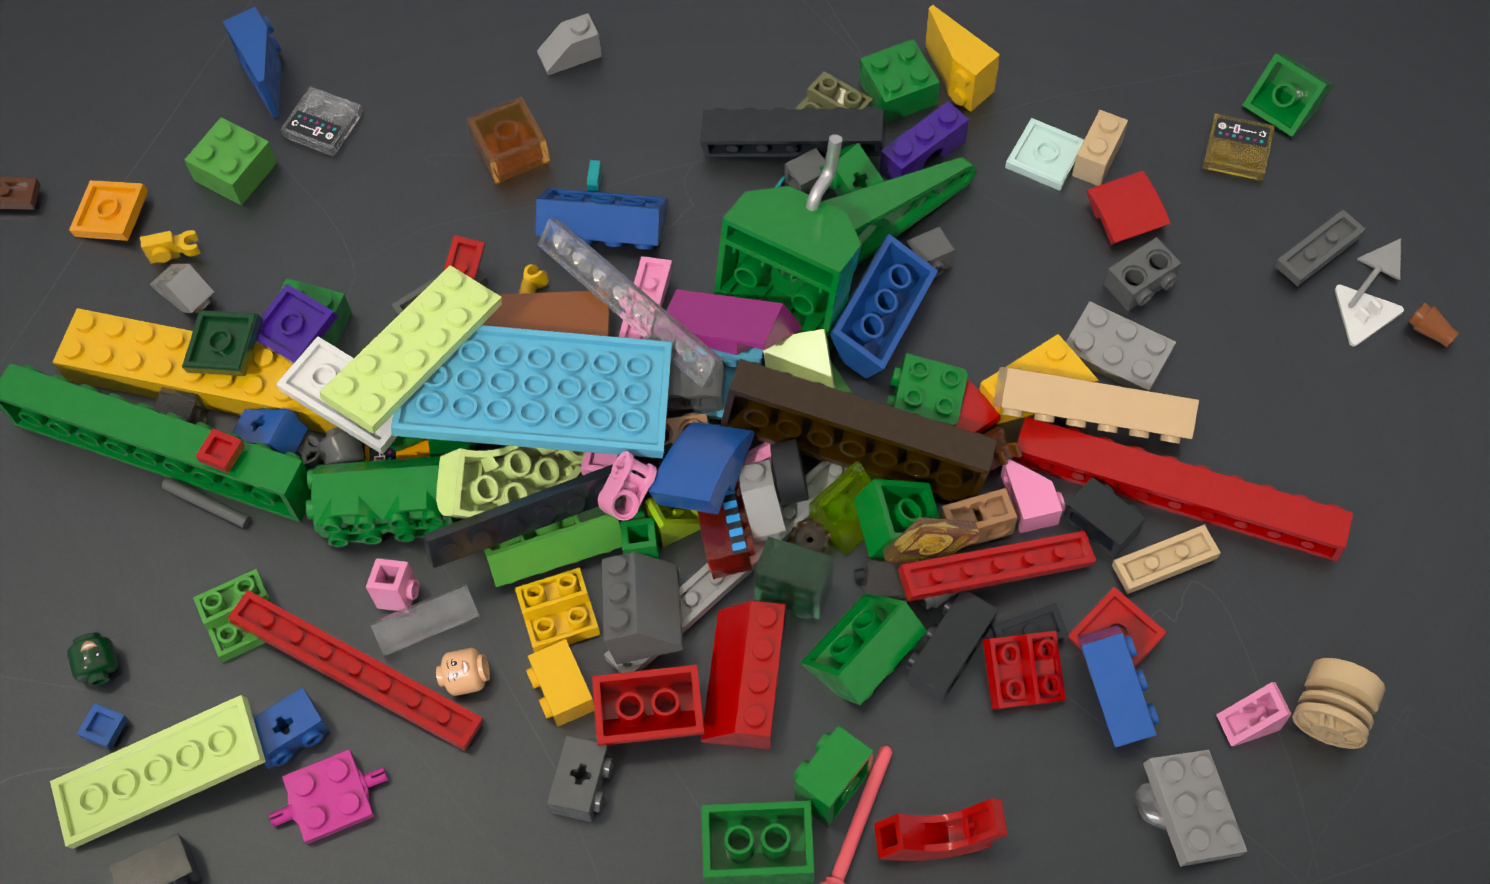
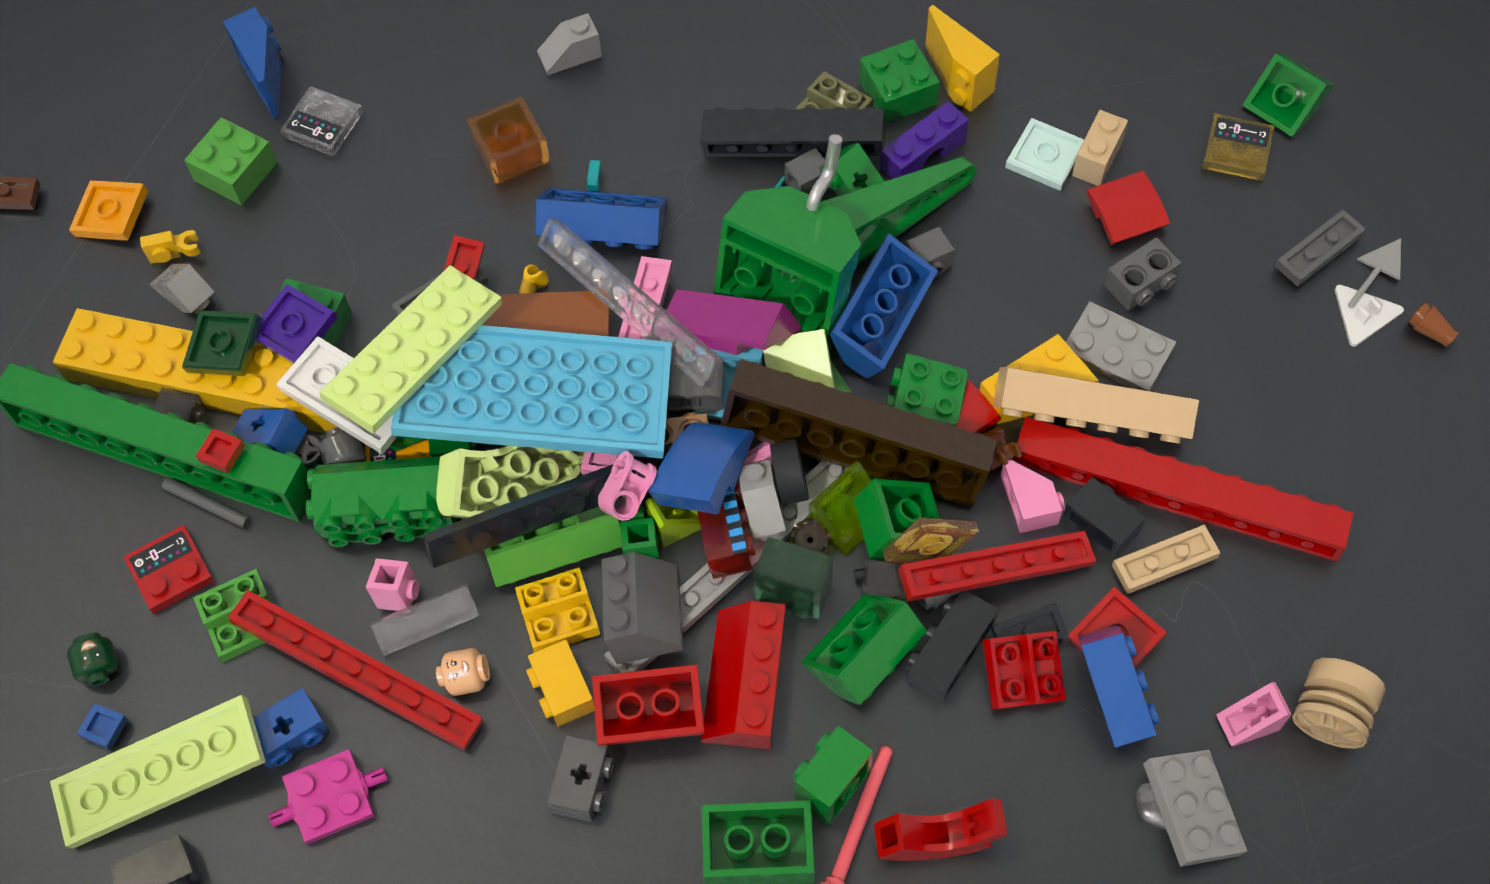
medium nougat brick [940,488,1017,552] -> none
none -> red plate [123,525,215,614]

